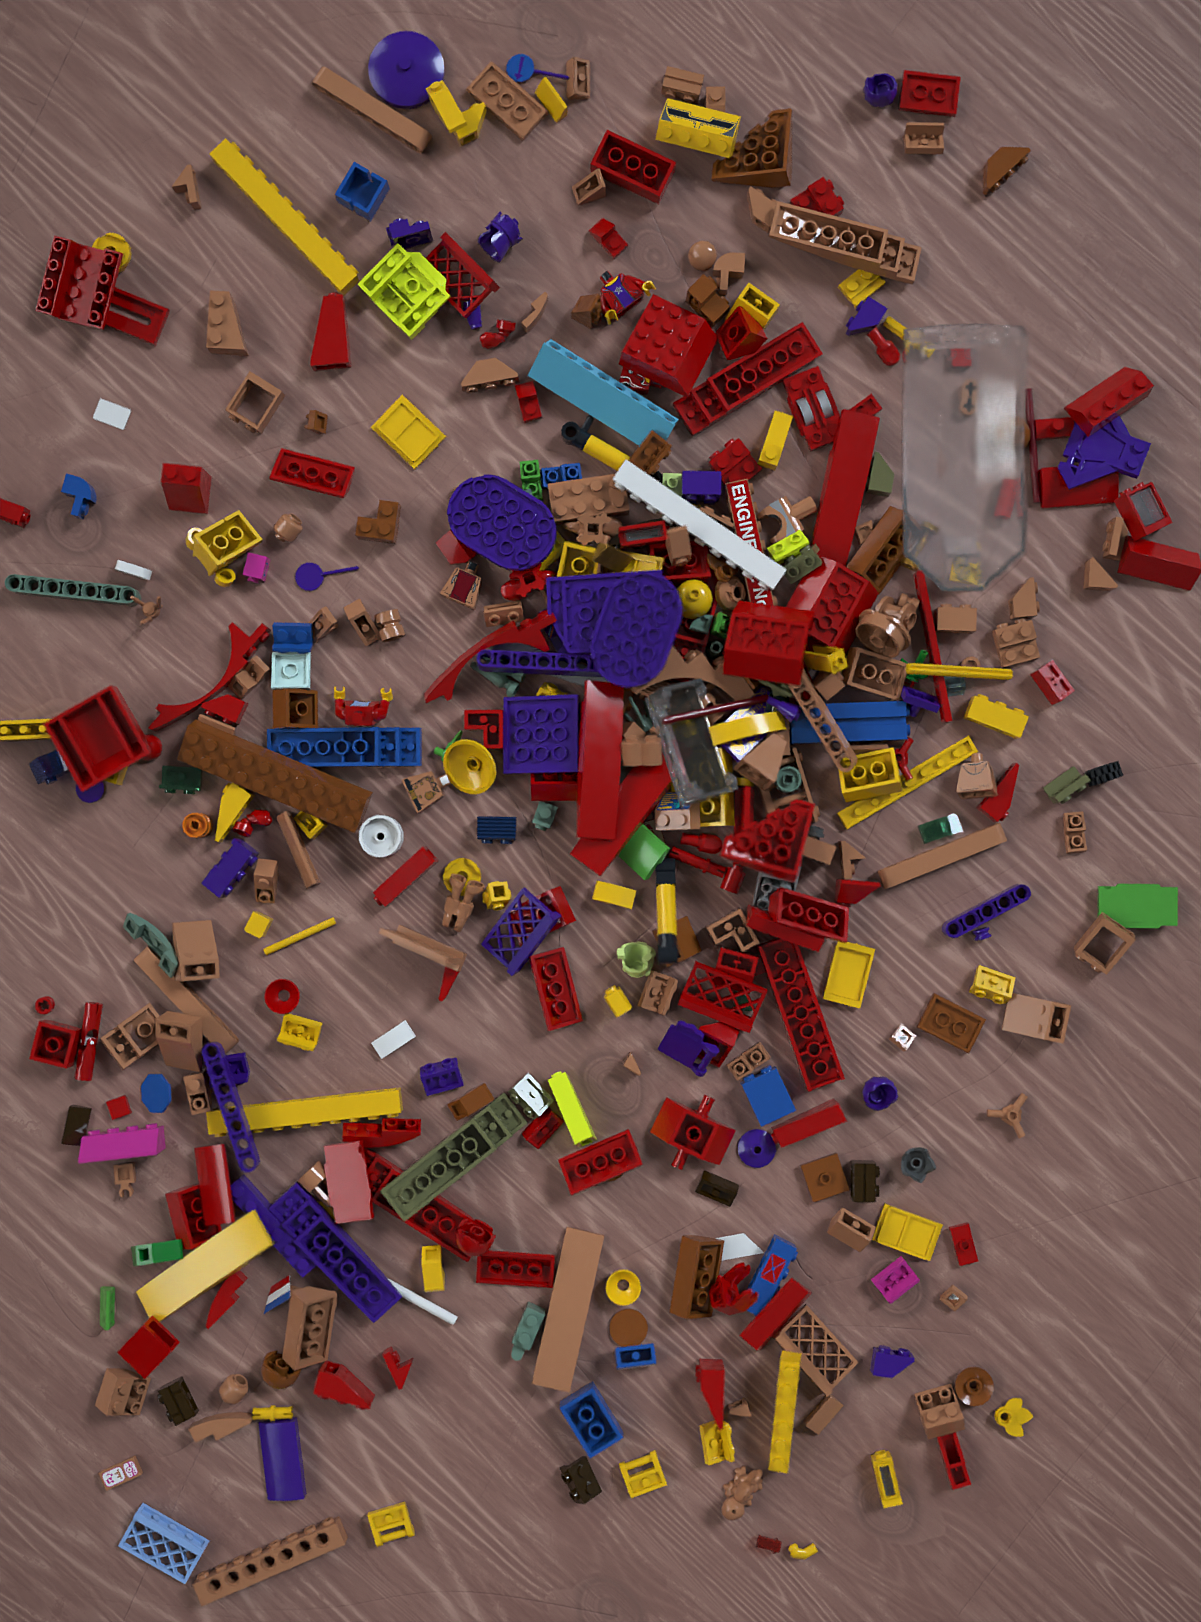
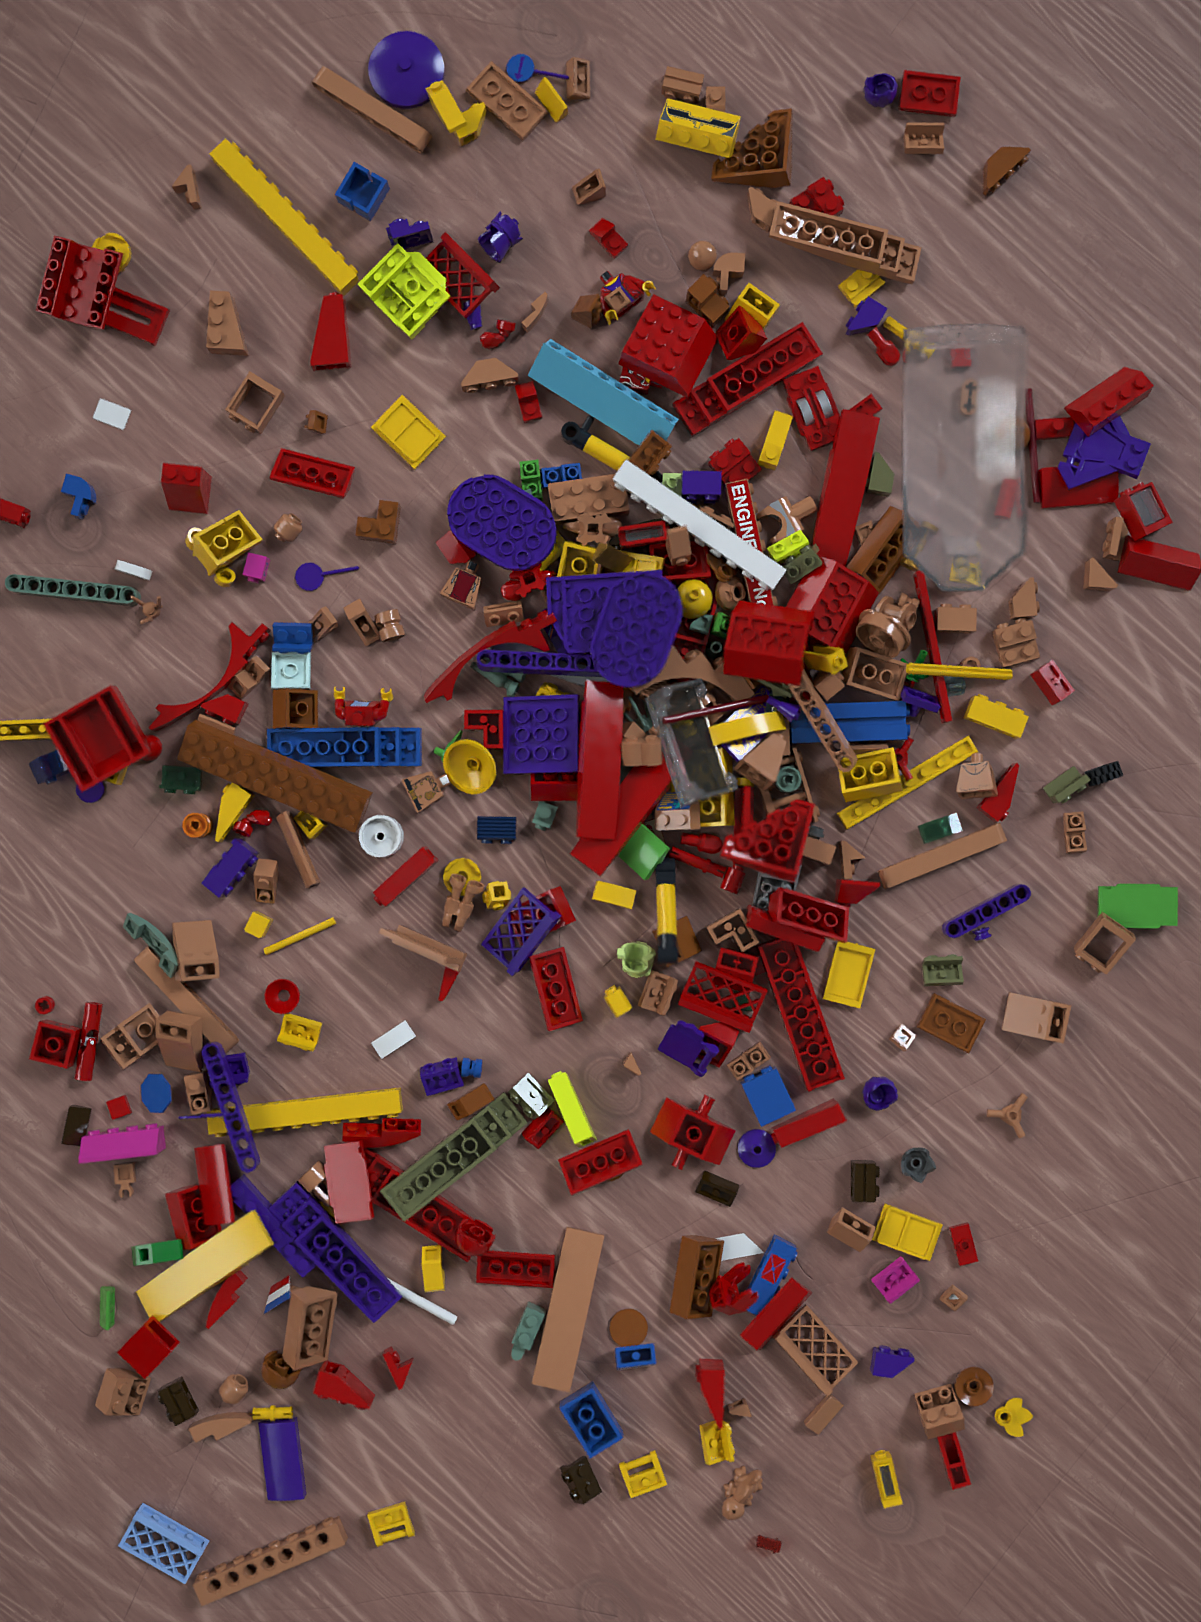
tile [98,1455,143,1491] -> none
red brick [590,130,676,205] -> none
yellow piece [606,1269,641,1306] -> none
yellow brick [768,1350,801,1474] -> none
yellow arm [788,1543,818,1560] -> none
dark orange plate [800,1153,850,1203] -> none
yellow bracket [969,965,1015,1004] -> none
none -> dark purple piece [178,1113,227,1119]
none -> blue wheel [461,1058,483,1078]
none -> nougat tile [604,286,631,314]
none -> olive bracket [921,954,964,986]

